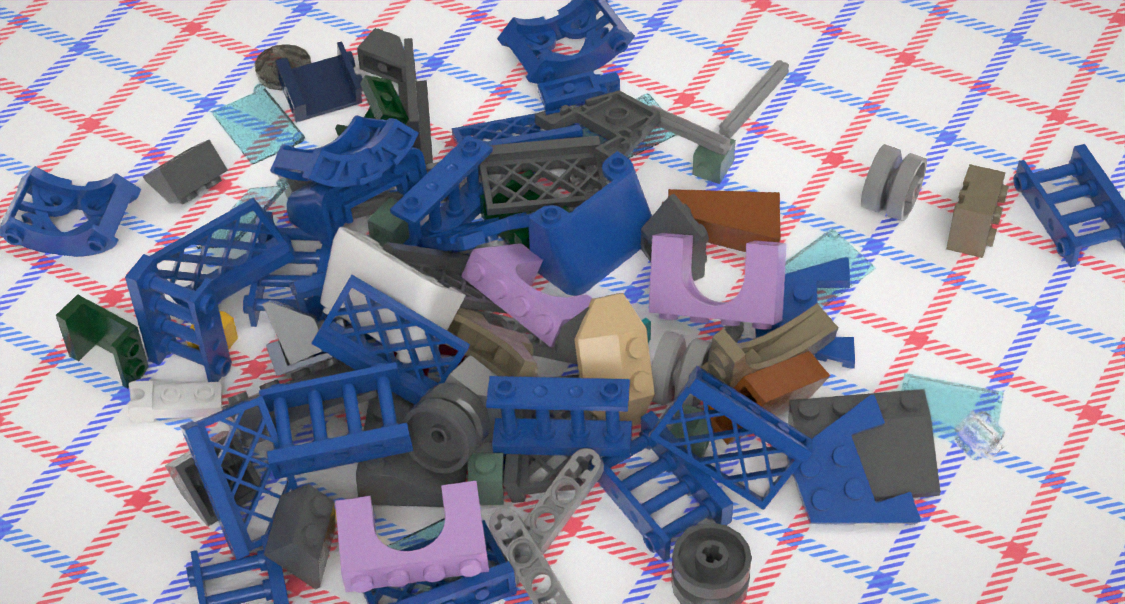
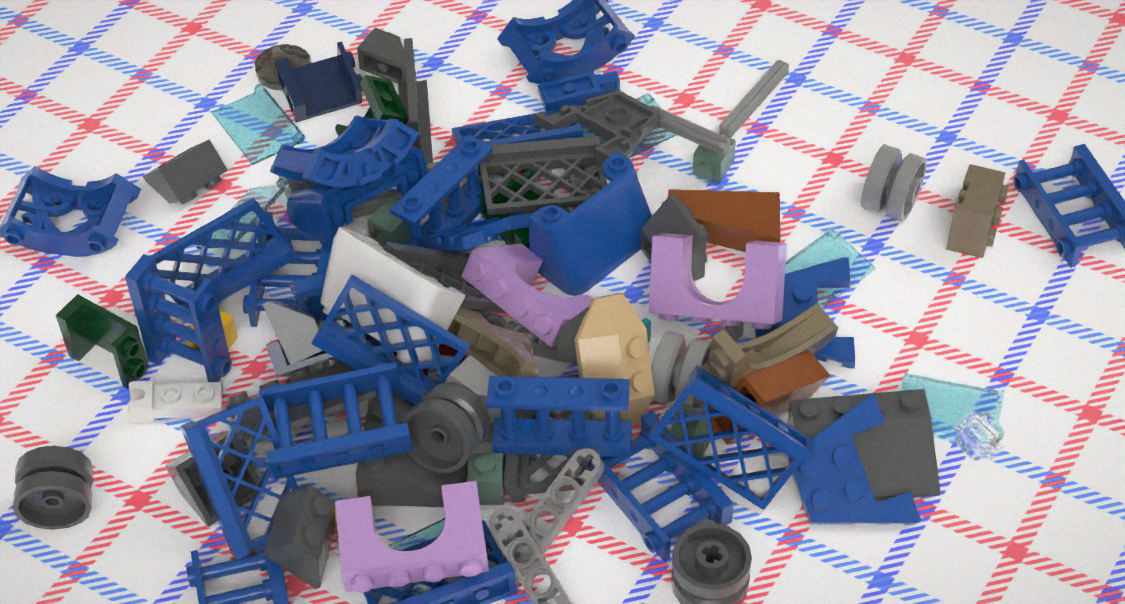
none -> dark grey wheel [12,446,93,530]

